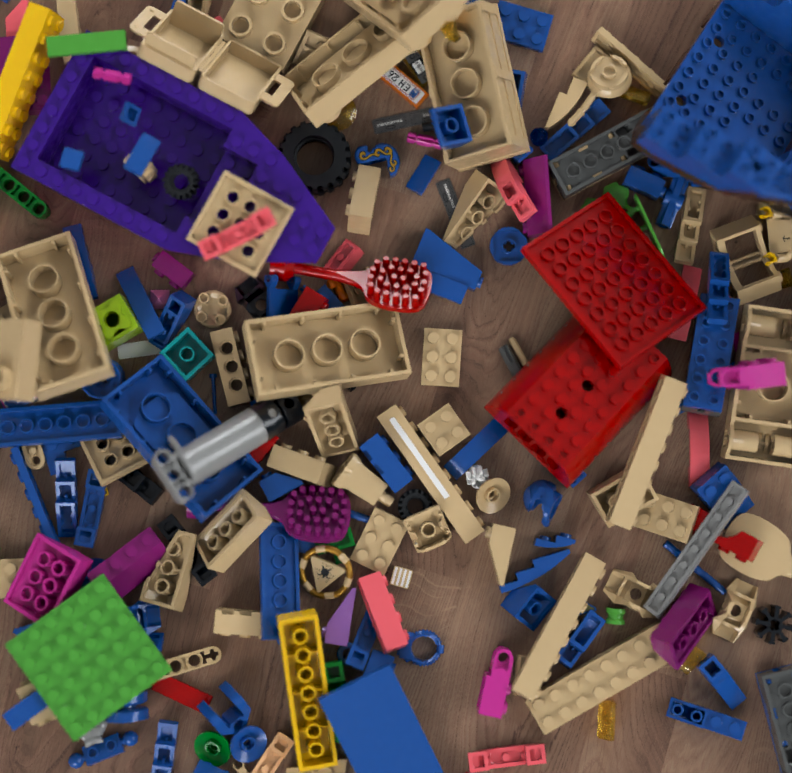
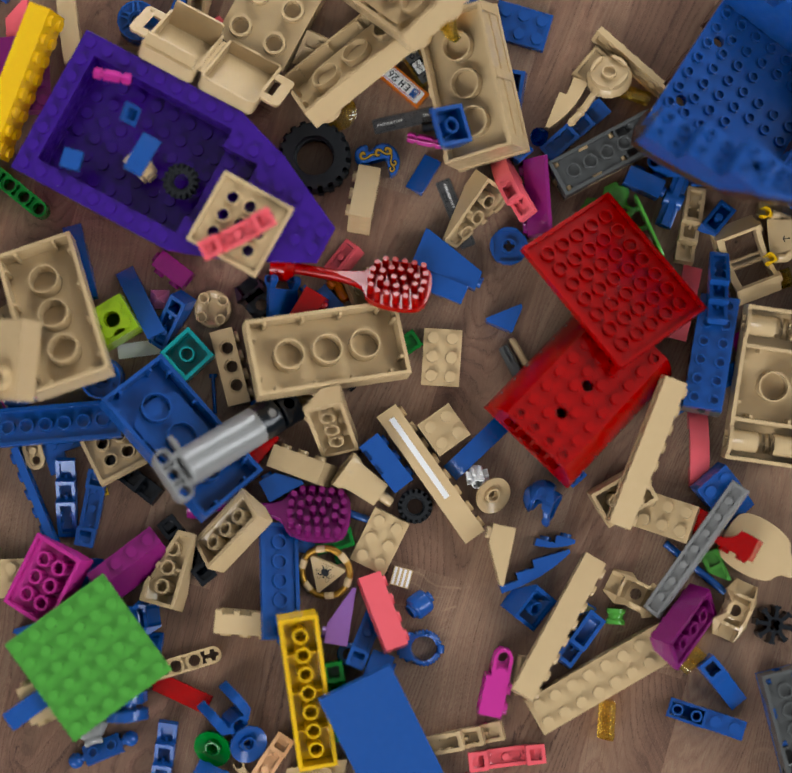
bright green tile [46,30,128,58] -> none
tan slope [403,504,452,553] -> none
dark pink brick [707,358,787,390] -> none
none -> blue wheel [117,0,159,46]
none -> green tile [404,329,423,355]
none -> blue head [405,590,434,619]
none -> tan slope [426,719,506,756]
none -> blue slope [485,304,523,334]
none -> blue slope [697,199,737,237]
none -> bright green tile [701,547,732,581]

